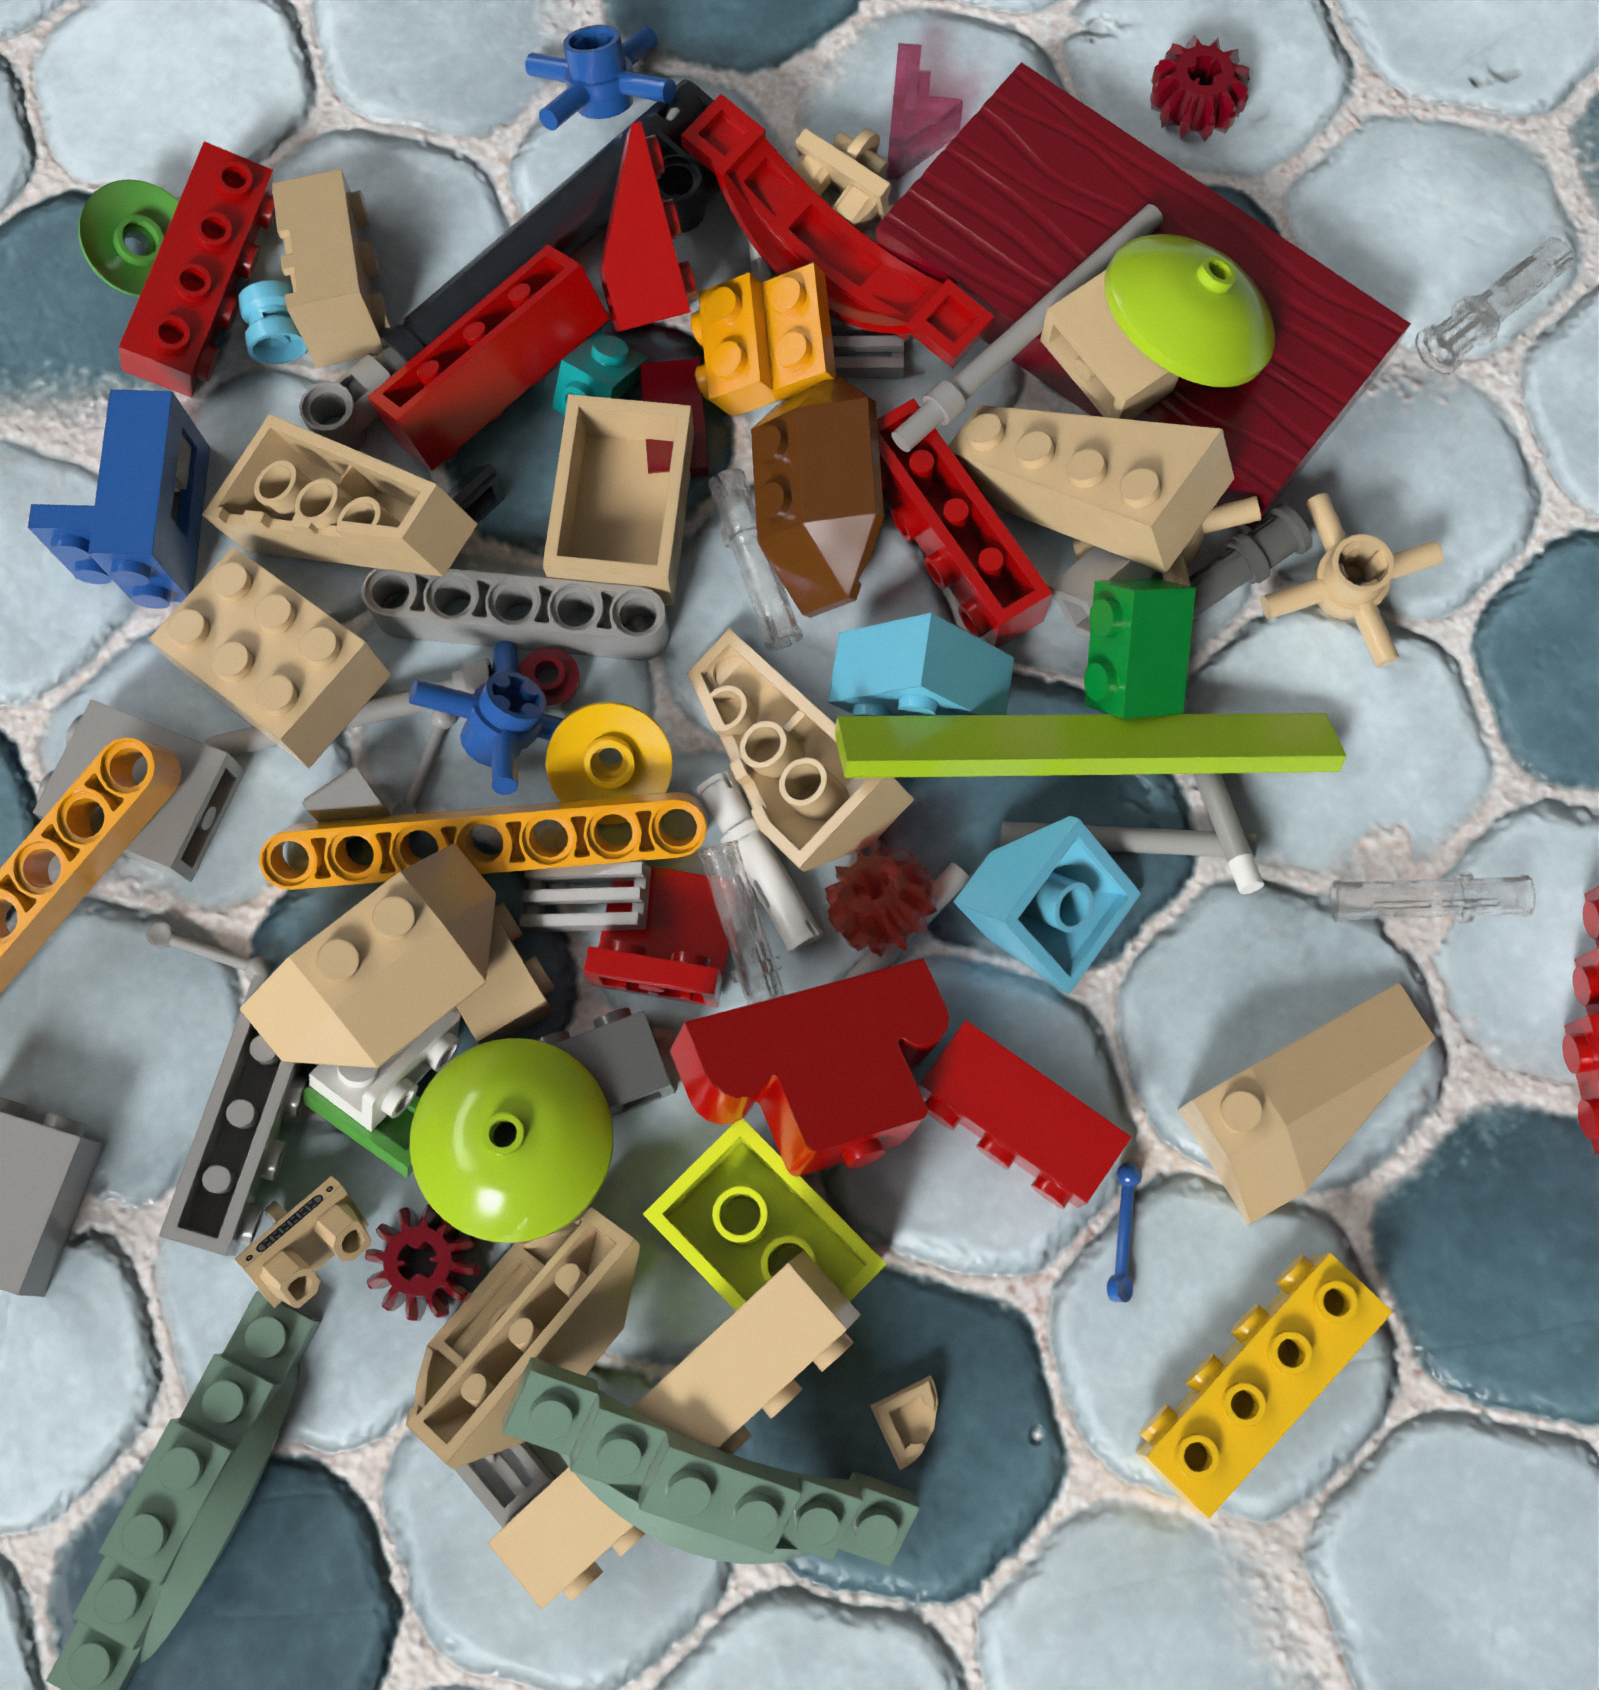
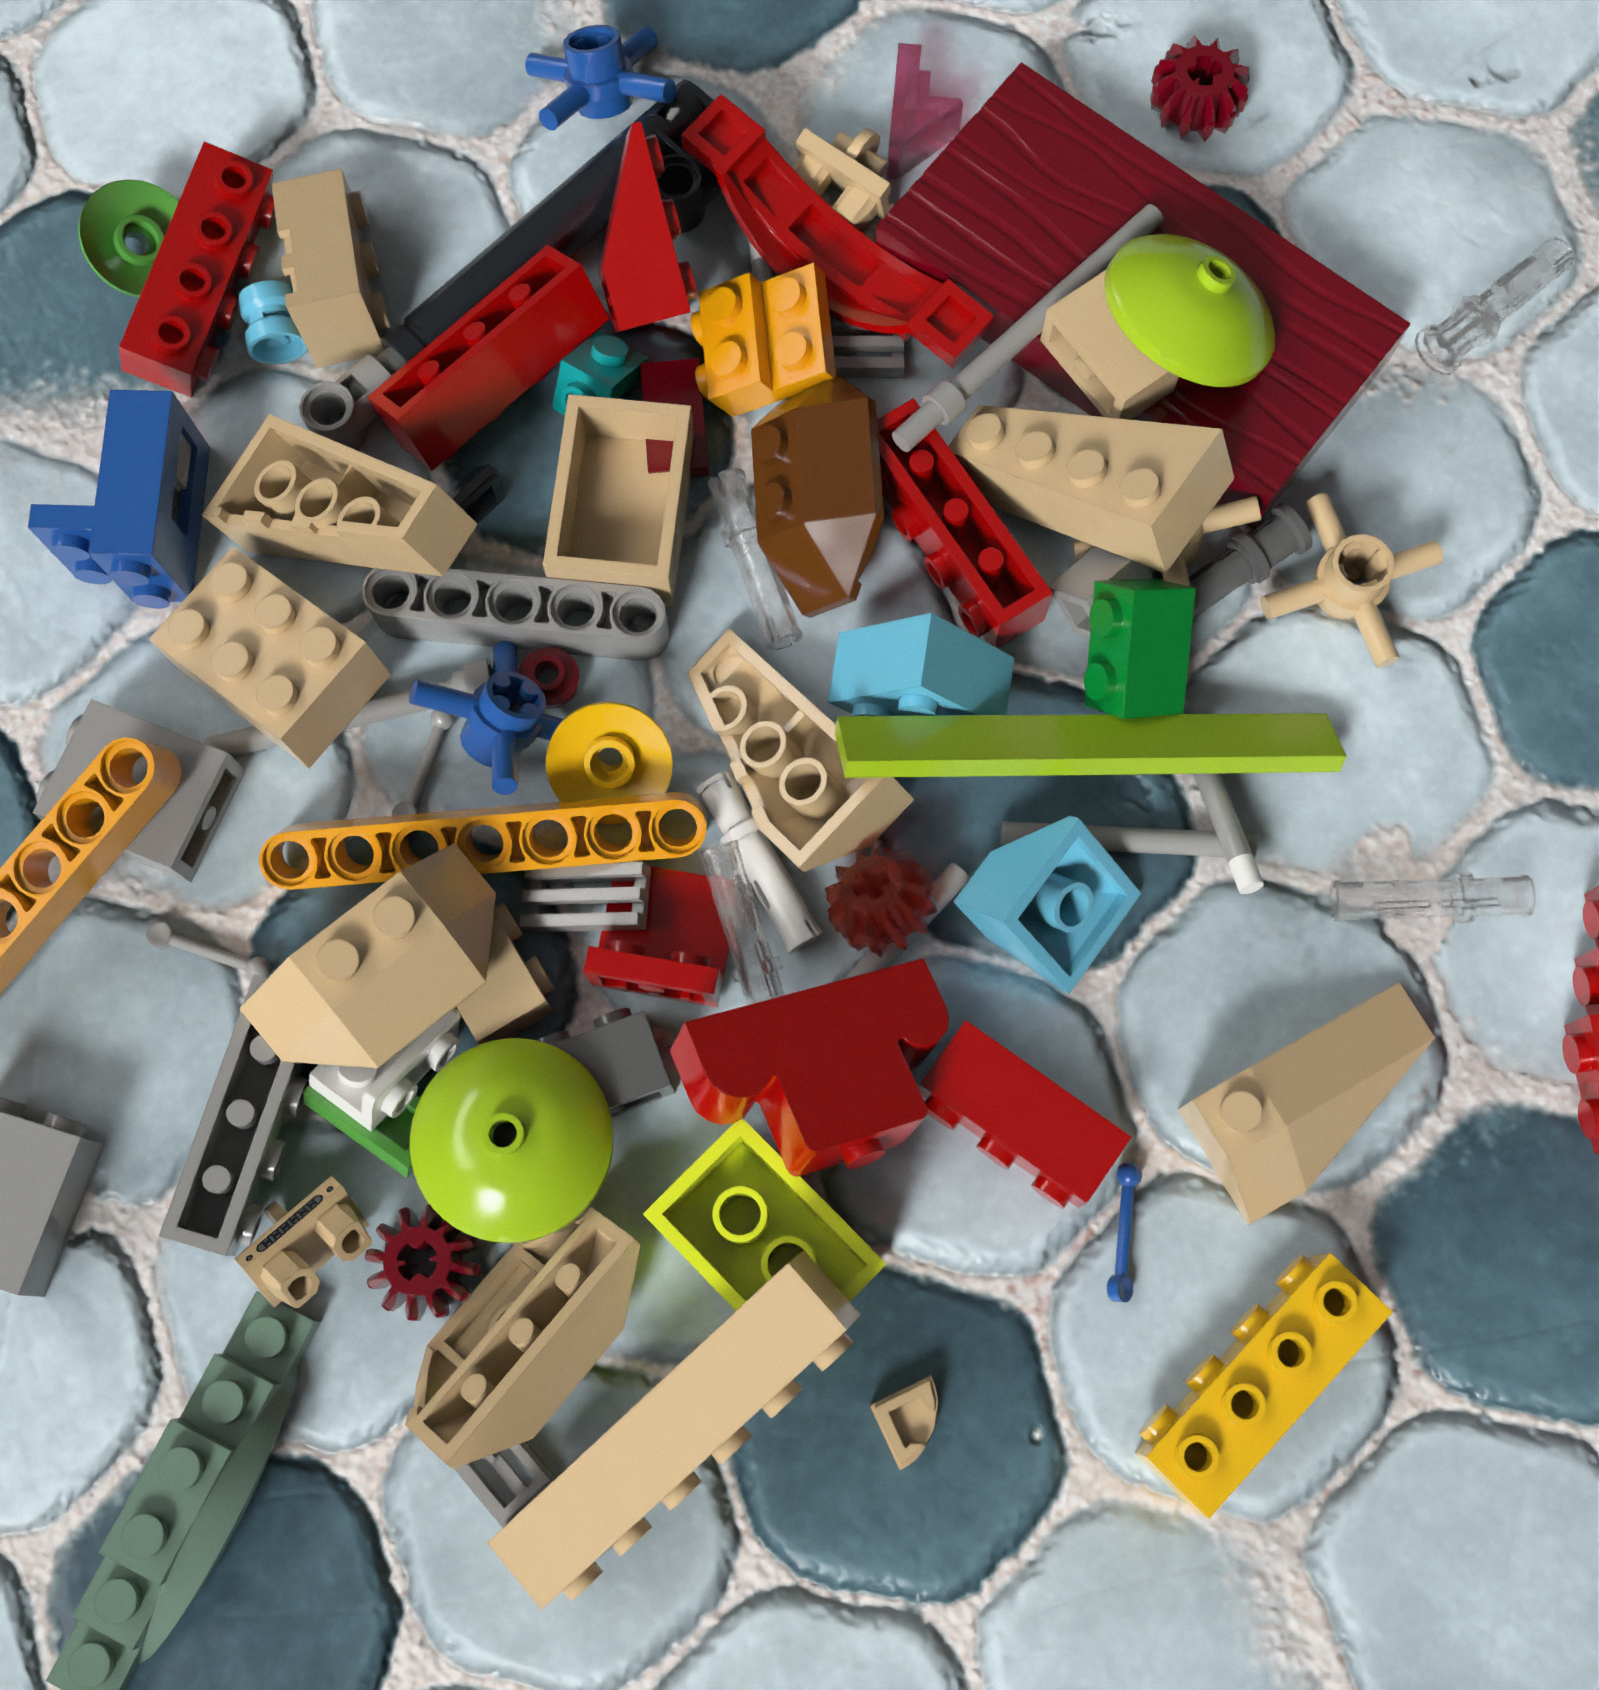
light grey slope [302,767,392,822] -> none
sand green piece [502,1357,920,1567] -> none

